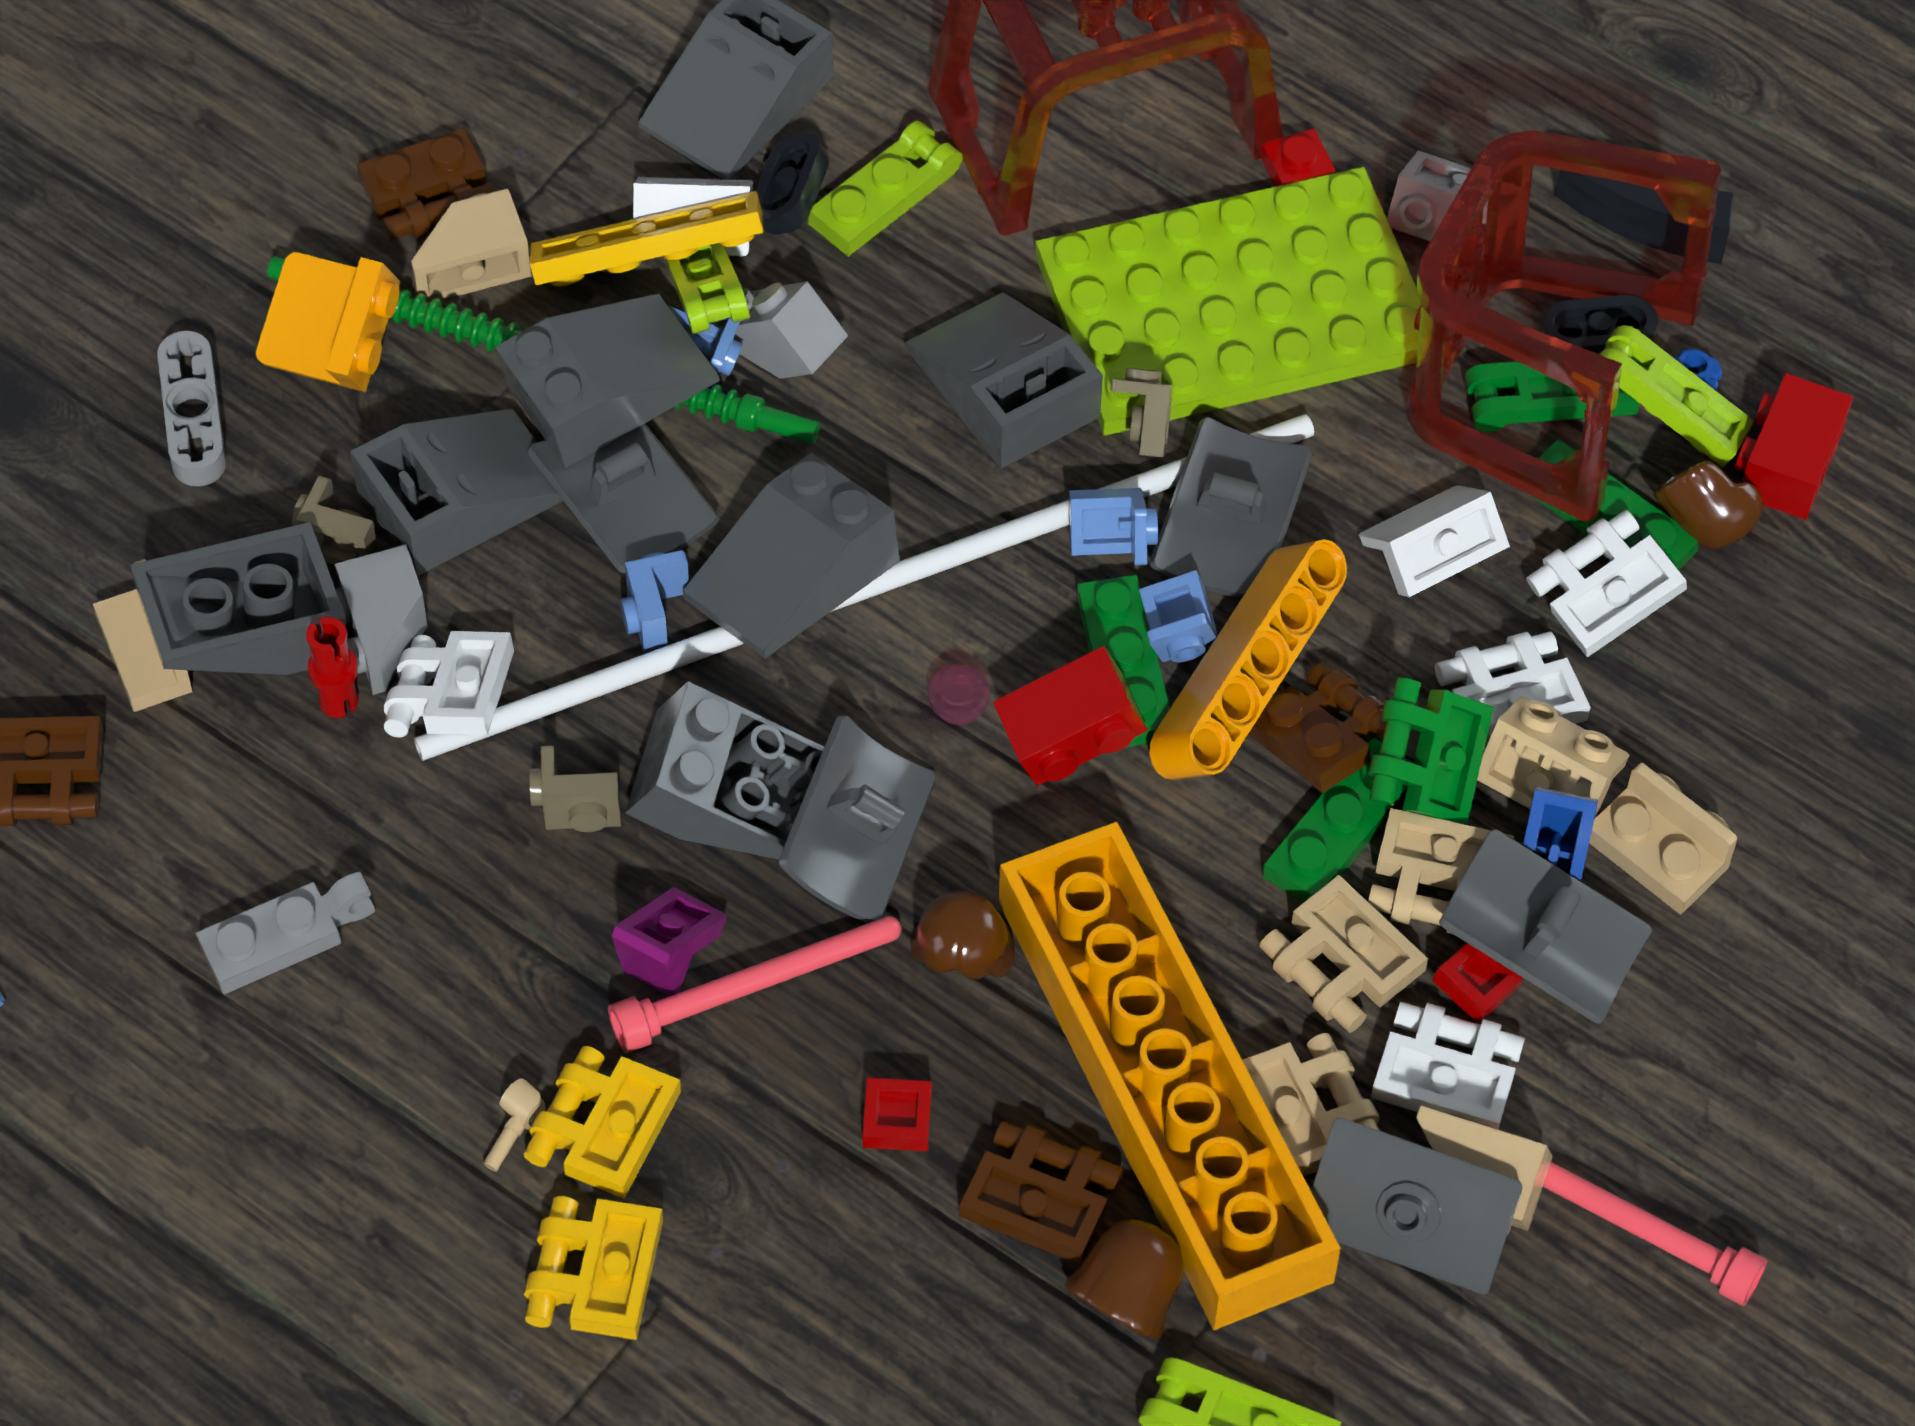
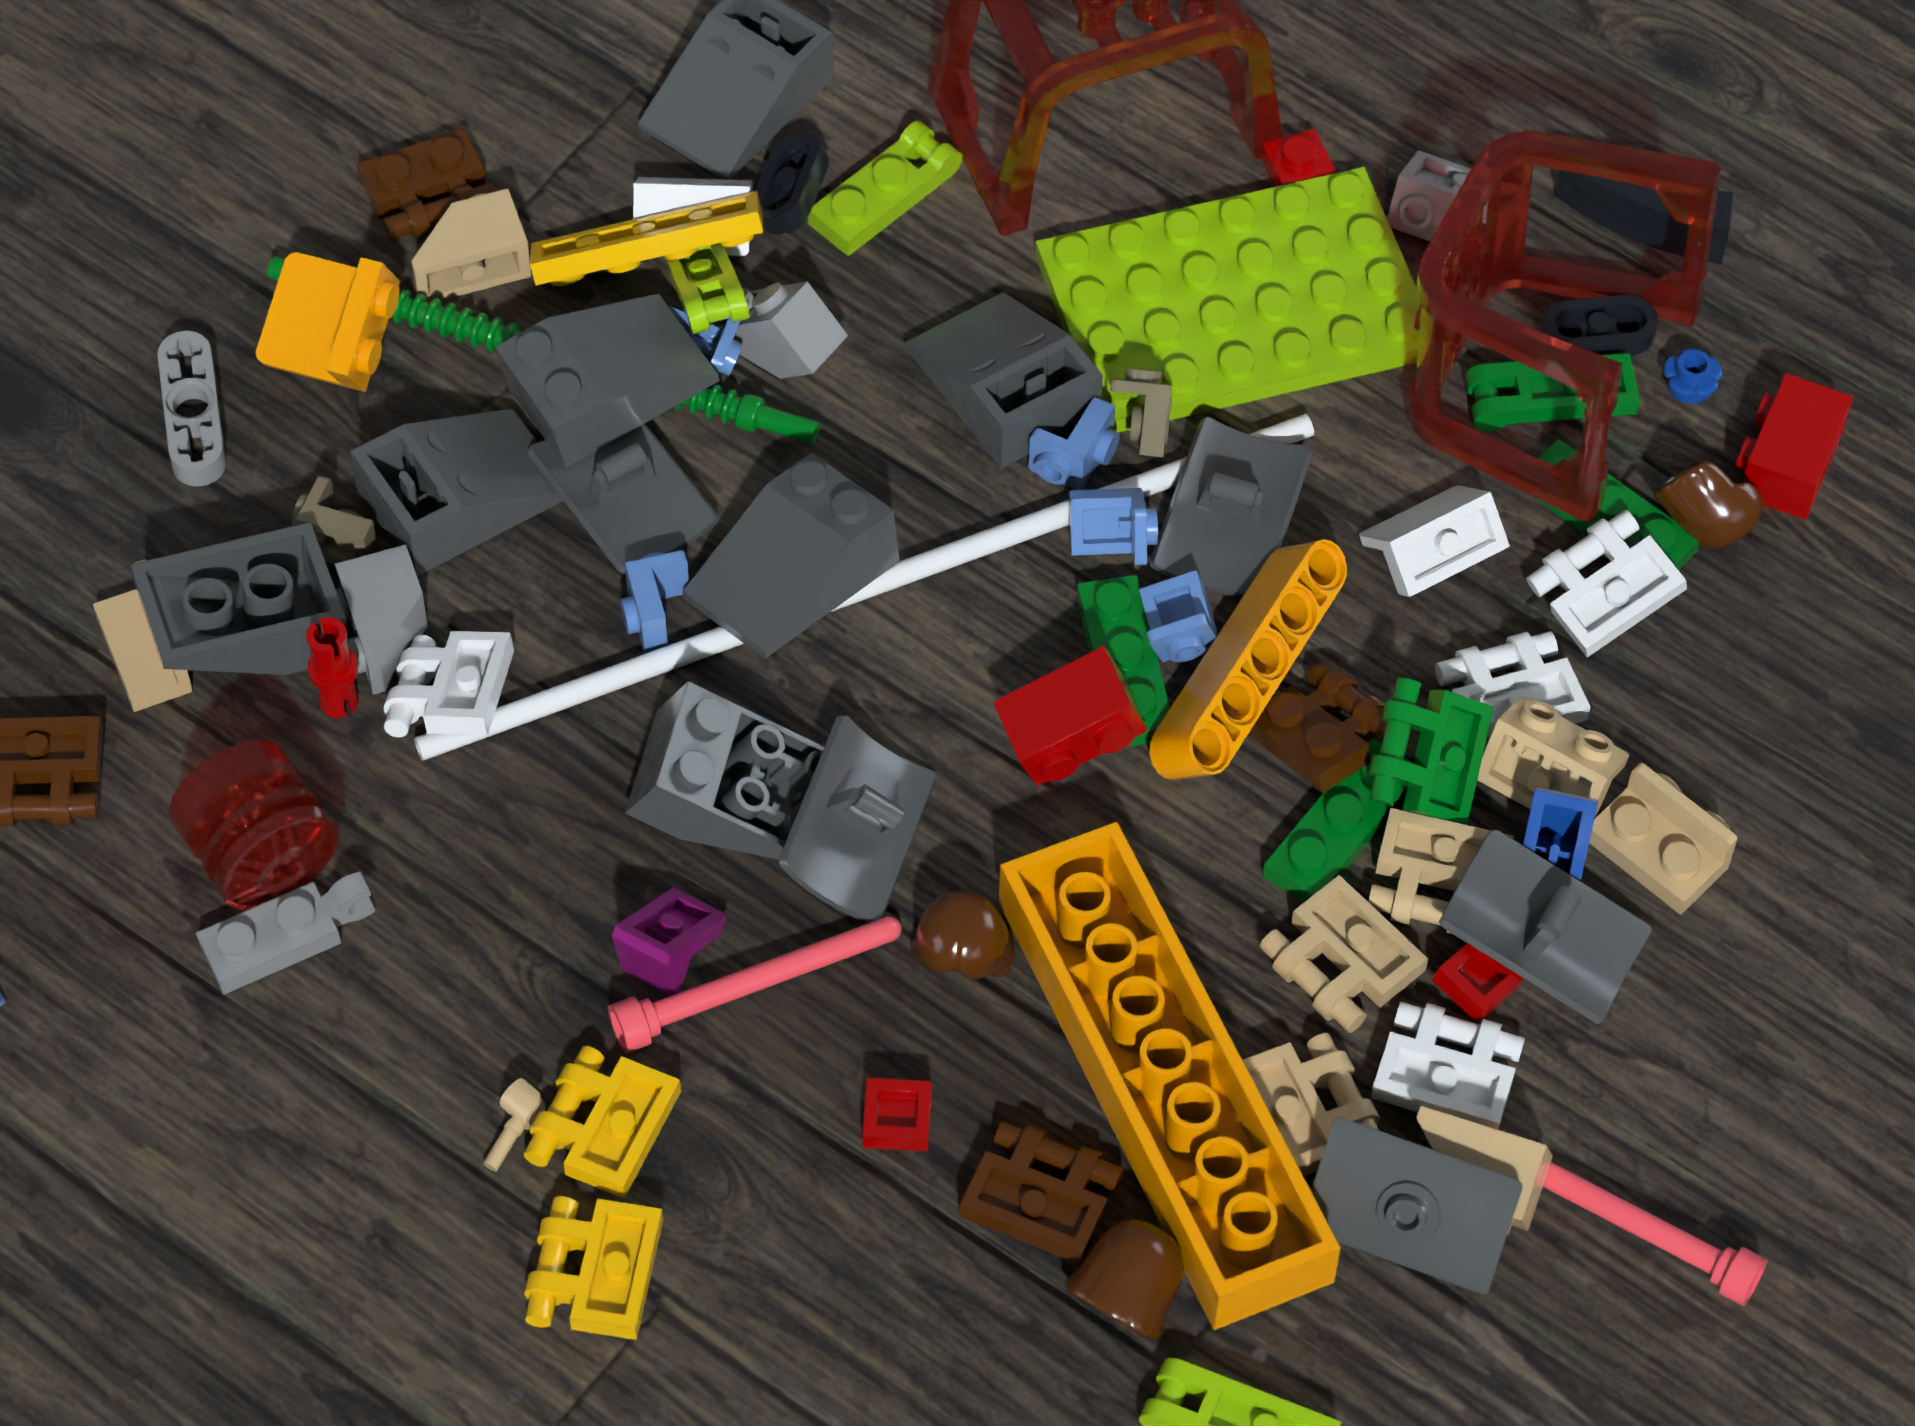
dark tan bracket [530,746,621,832] -> none
clear pink plate [928,665,990,725] -> none
lime plate [1592,325,1754,468] -> none
none -> clear red wheel [168,740,340,910]
none -> medium blue bracket [1028,397,1120,490]

